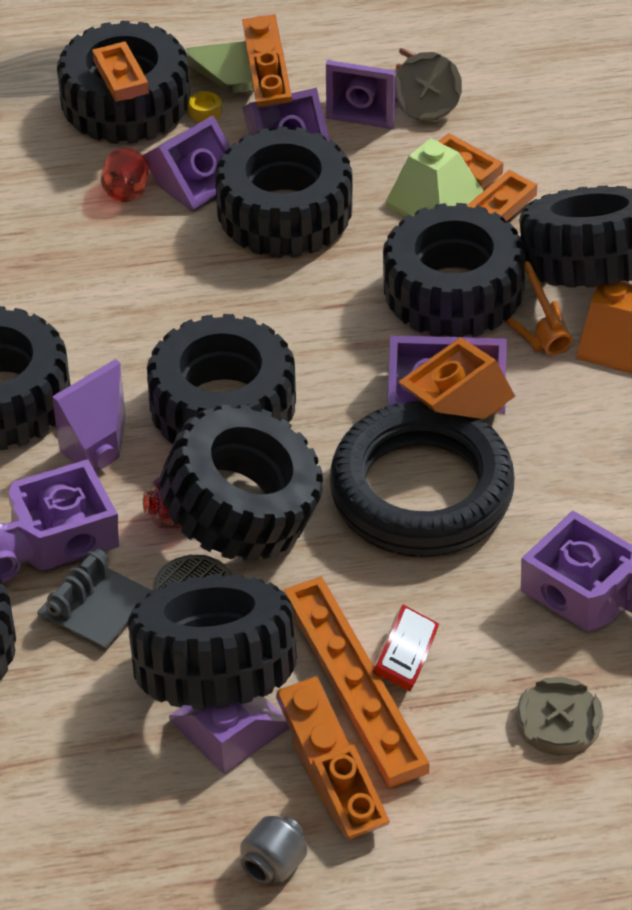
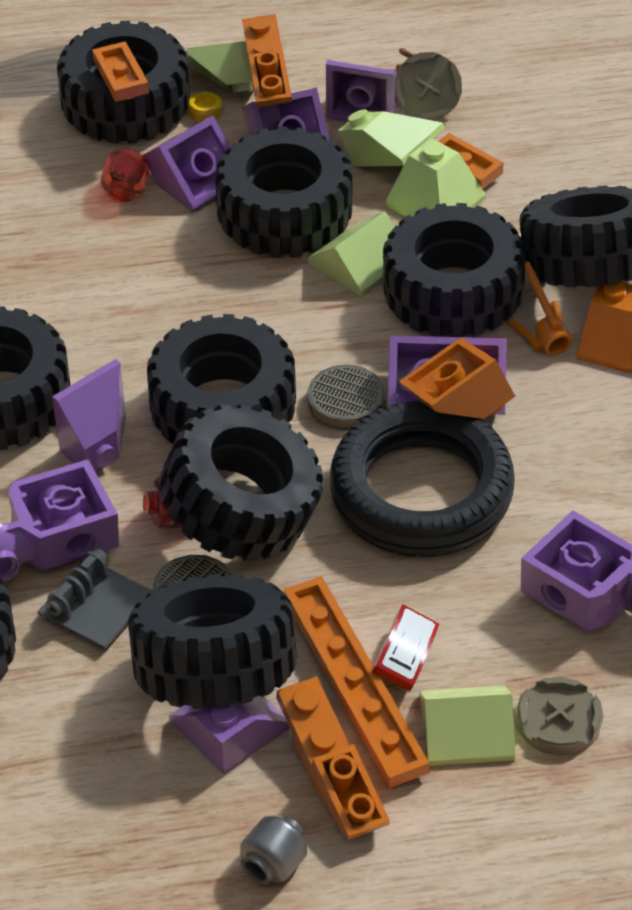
orange plate [467,170,538,221] -> none
none -> yellowish green slope [308,211,394,297]
none -> tile [308,364,385,429]
none -> yellowish green slope [338,109,445,167]
none -> yellowish green slope [419,685,516,766]

